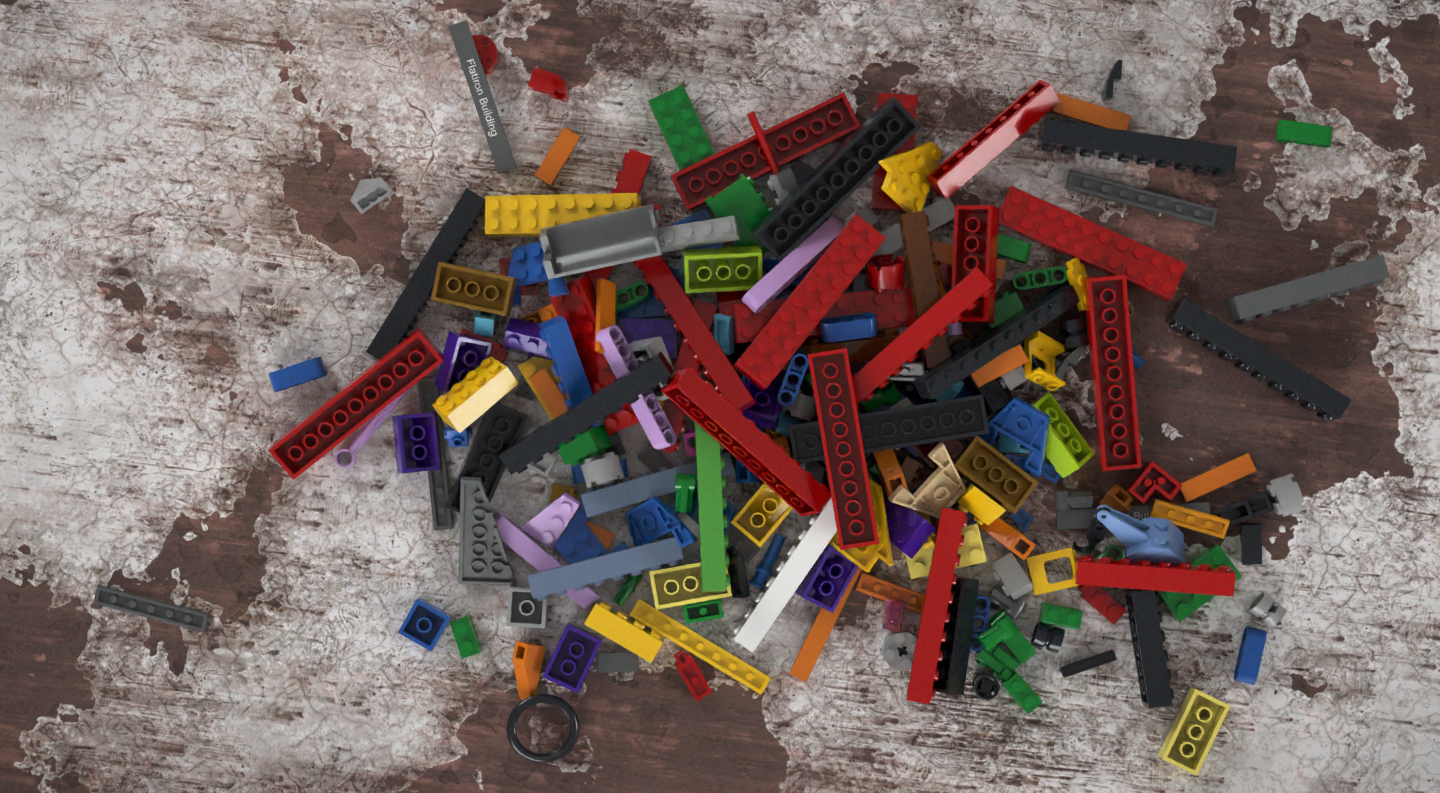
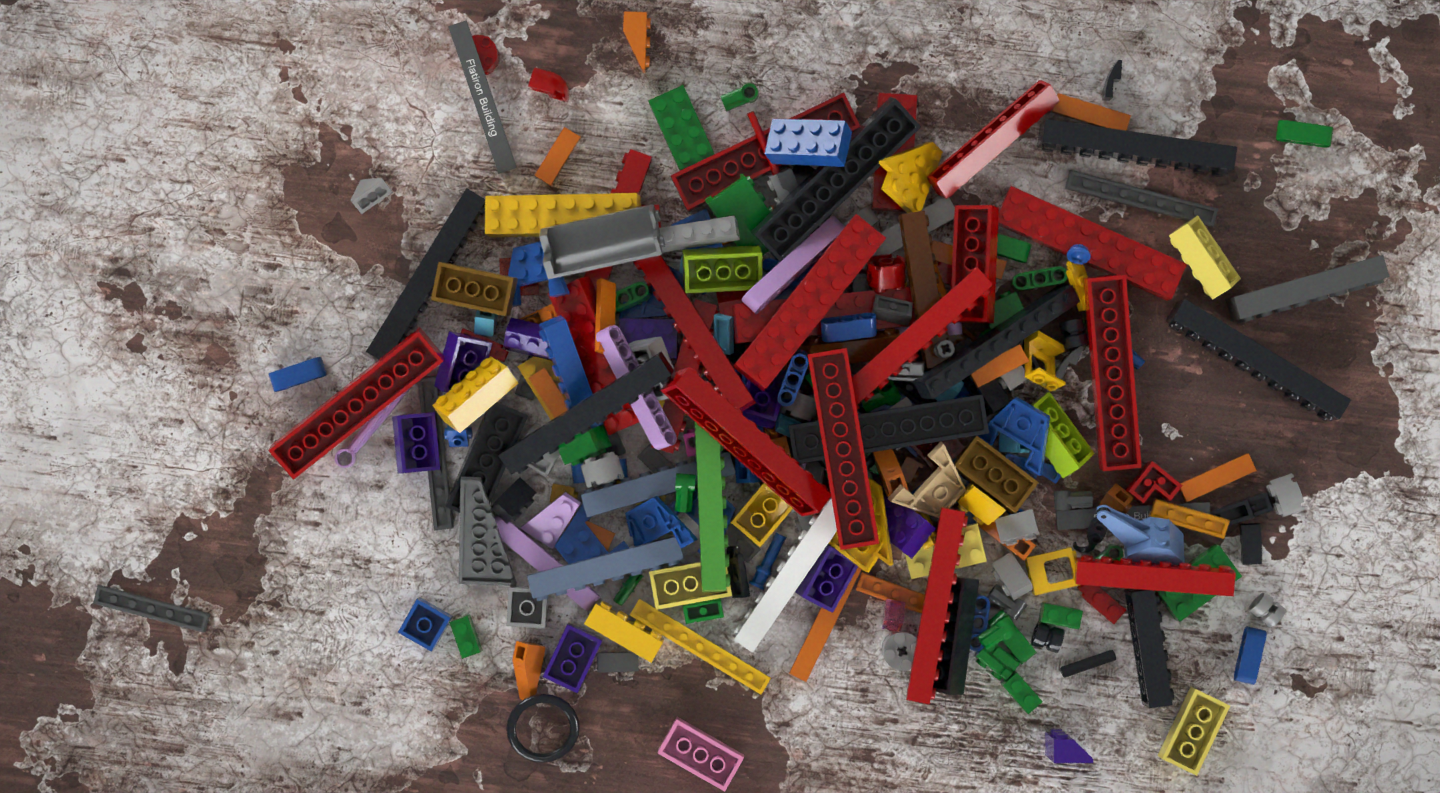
red hinge [673,649,713,702] -> none
black wheel [972,672,1000,700] -> none
none -> black brick [491,477,537,524]
none -> orange slope [623,11,651,73]
none -> bright pink brick [658,717,744,792]
none -> green piece [720,83,759,112]
none -> brick [764,119,852,167]
none -> dark grey slope [871,294,913,326]
none -> dark grey bush [933,340,955,358]
none -> light grey brick [995,509,1040,546]
none -> dark purple slope [1045,729,1093,763]
none -> blue hat [1067,244,1091,265]
none -> light yellow brick [1169,215,1241,300]

